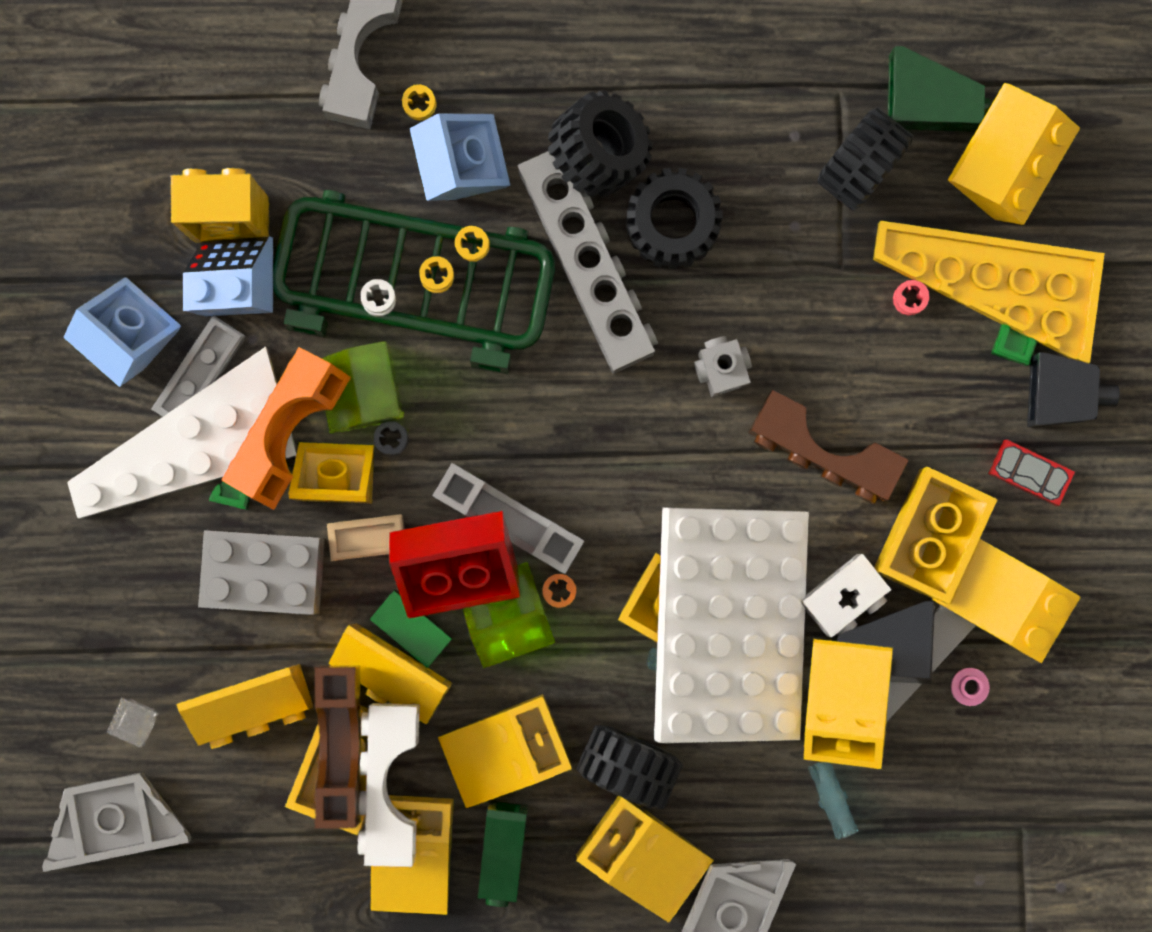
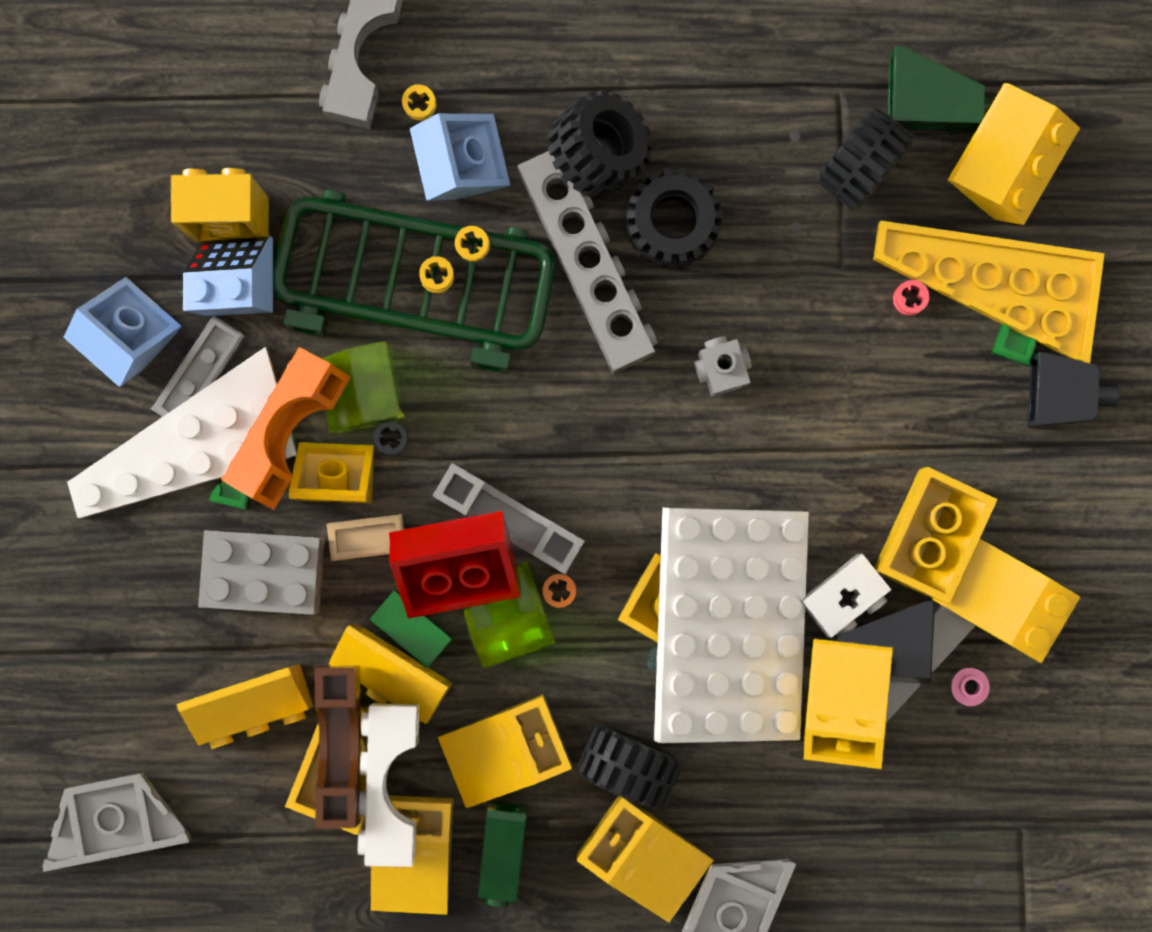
clear tile [106,697,159,748] -> none
white bush [361,279,396,317] -> none
reddish brown arch [749,390,908,505] -> none
clear light blue pin [807,762,859,840] -> none
tile [988,439,1075,506] -> none

